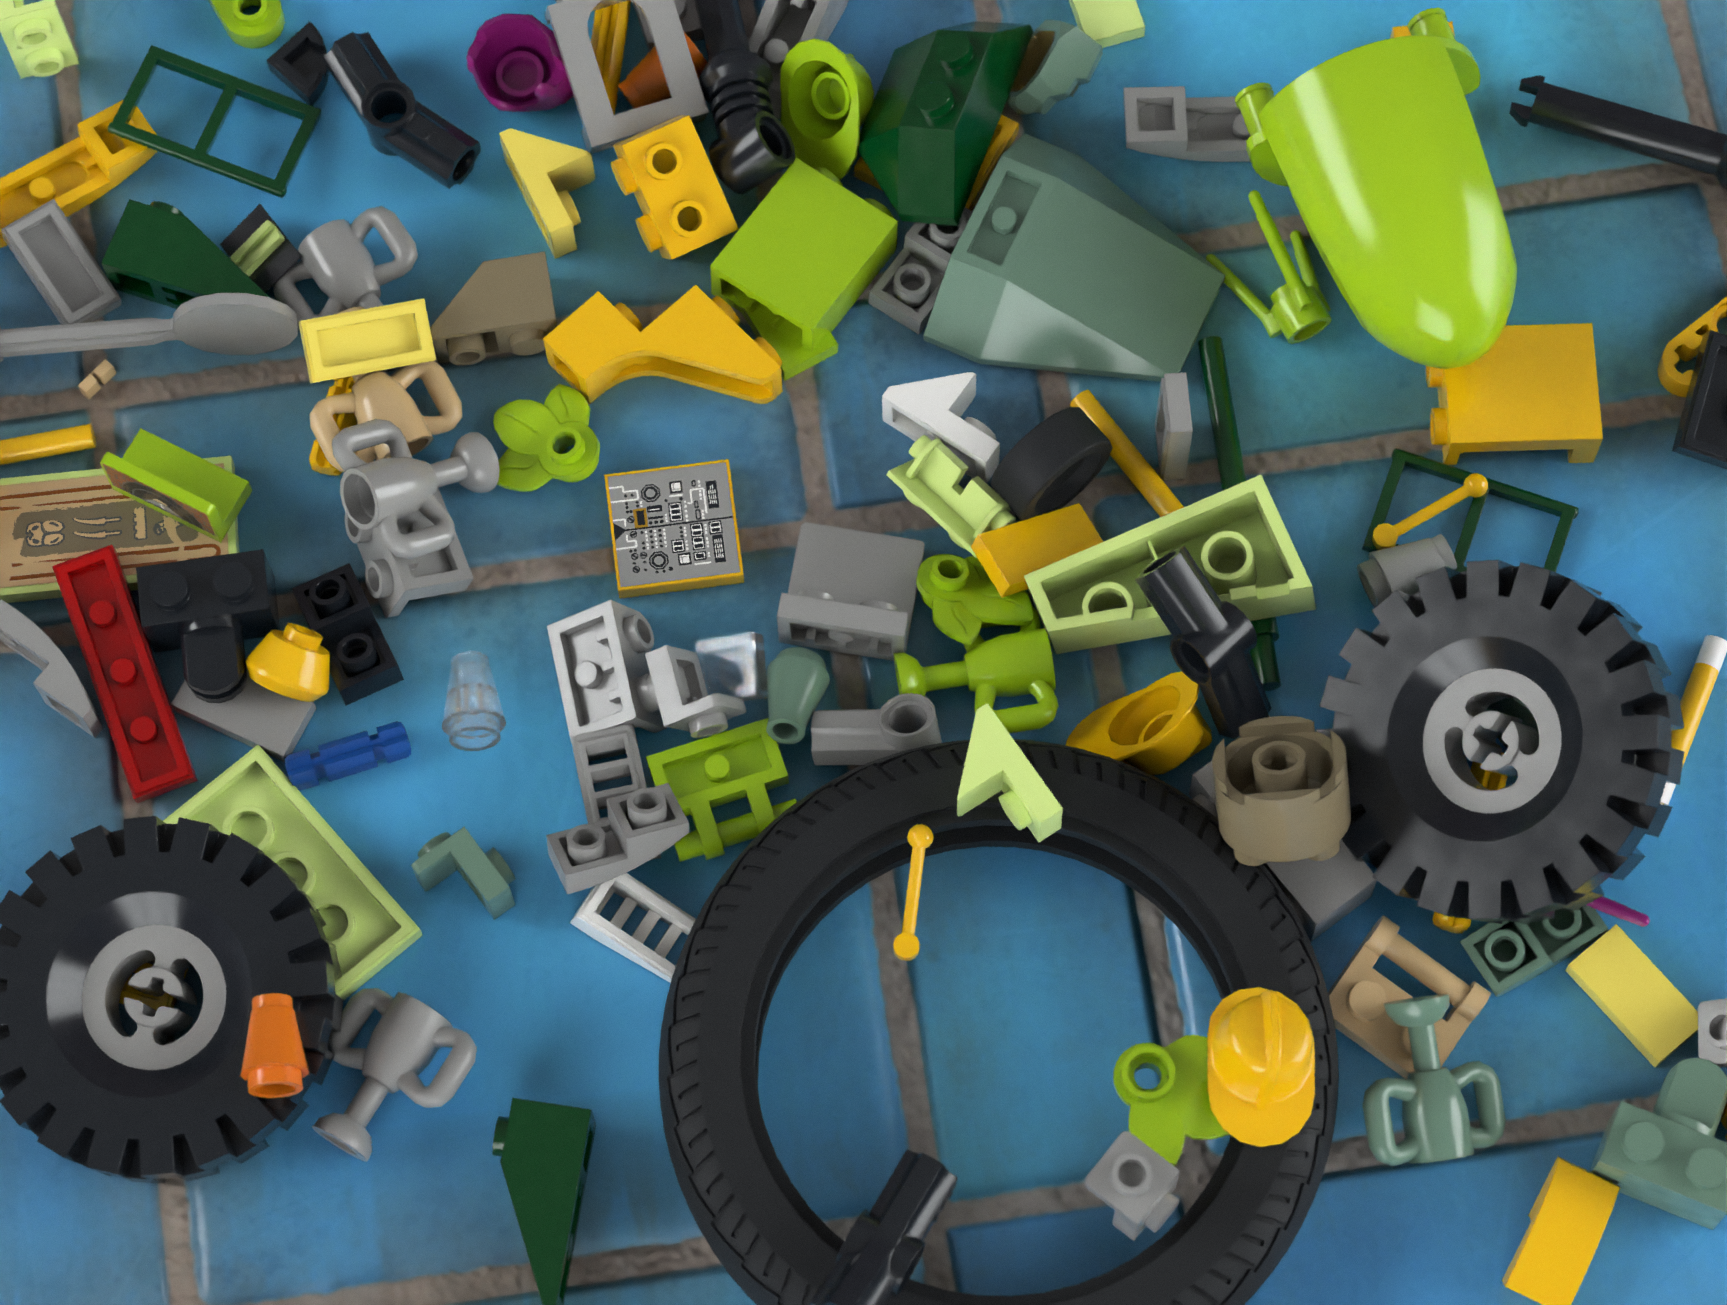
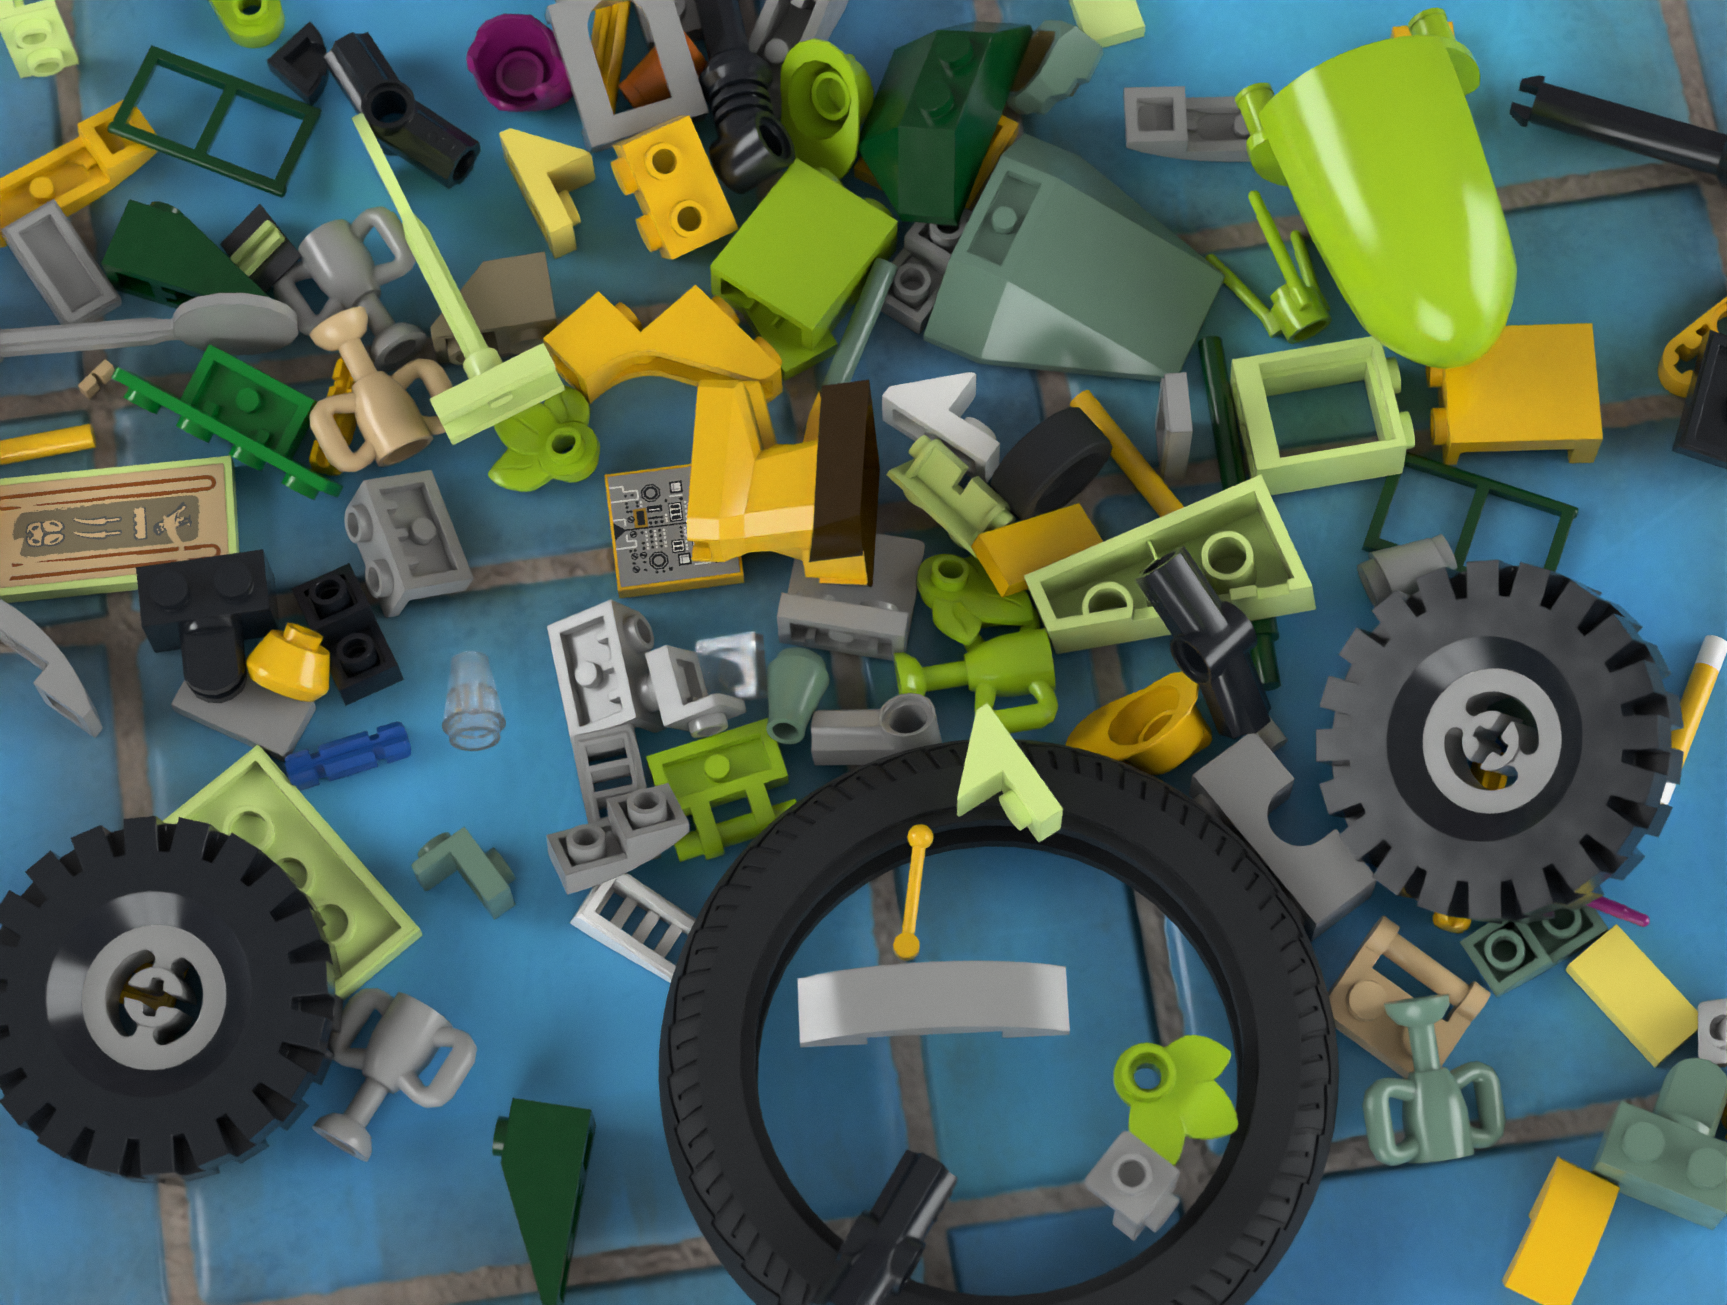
red tile [52,544,198,803] -> none
lime panel [100,428,253,543] -> none
orange cone [241,993,309,1098] -> none
light yellow tile [298,298,436,384] -> none
light grey piece [332,419,500,559] -> none
yellow piece [1207,987,1315,1147] -> none
dark tan brick [1212,716,1351,866] -> none
yellow hinge [1372,473,1488,550] -> none
none -> green bracket [111,344,344,500]
none -> yellowish green piece [351,113,565,445]
none -> yellow piece [687,379,880,588]
none -> light grey slope [797,961,1070,1047]
none -> sand green bar [804,258,898,429]
none -> yellowish green window [1230,336,1415,495]

